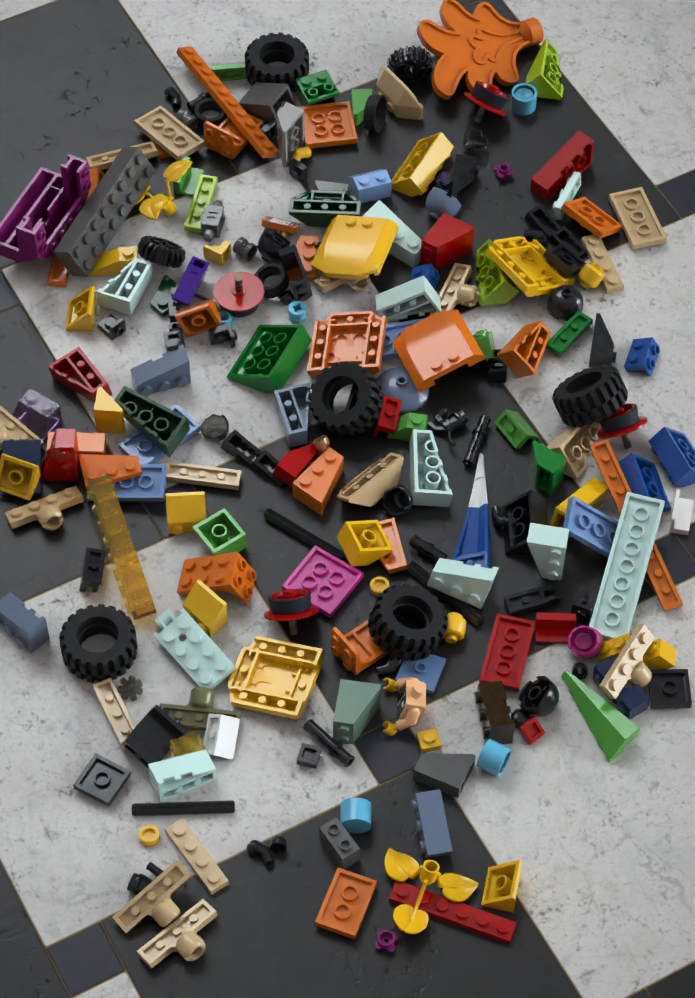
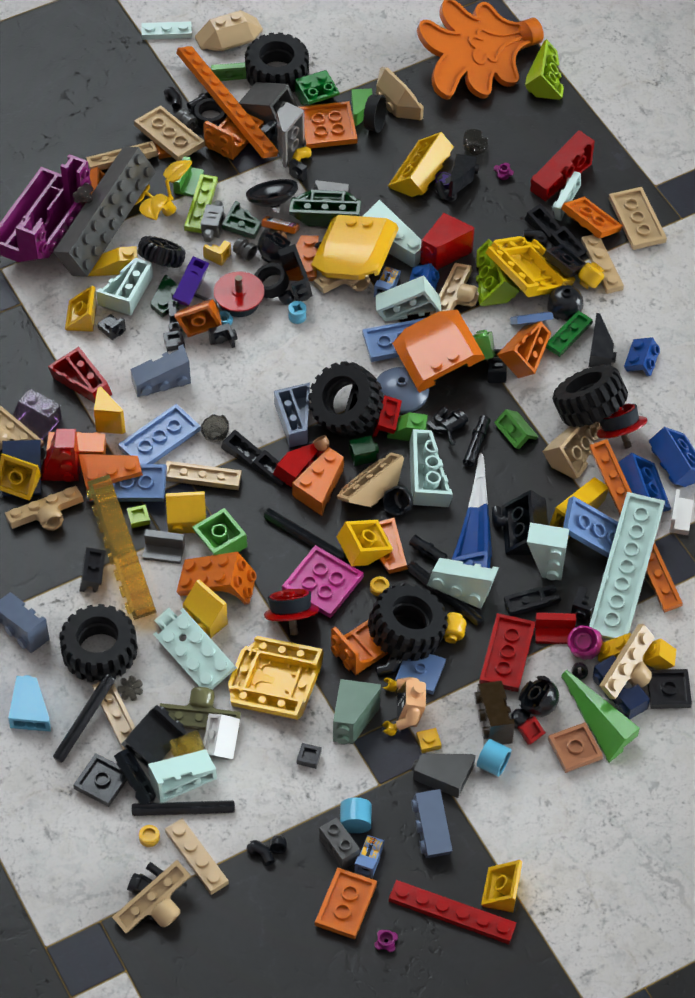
orange tile [48,254,69,287] -> none
dark green wedge [114,386,190,458] -> none
tan plate [137,899,218,969] -> none
green slope [227,325,312,393] -> none
black pin [303,719,355,767] -> none
orange wedge [307,311,387,378] -> none
light blue slope [348,169,392,203] -> none
yellow plant [384,848,479,934] -> none
black gear [387,45,433,84] -> none
sand blue cylinder [426,187,461,221] -> none
piece [464,81,509,123] -> none
medium azure piece [510,83,537,115] -> none
green slope [529,440,566,495] -> none
none -> medium azure slope [8,675,51,732]
none -> black axle [53,674,115,763]
none -> clear smoke plant [73,183,93,204]
none -> black hinge [114,748,156,805]
none -> lime plate [127,504,150,528]
none -> light aqua plate [141,22,192,40]
none -> dark grey panel [143,529,185,564]
none -> tan wedge [195,10,263,51]
none -> wing [222,201,261,239]
none -> black dish [246,179,298,208]
none -> dark green brick [349,436,379,466]
none -> medium blue leg [355,835,384,879]
none -> medium blue leg [374,266,401,297]
none -> medium blue plate [510,312,553,325]
none -> nougat plate [548,722,603,773]

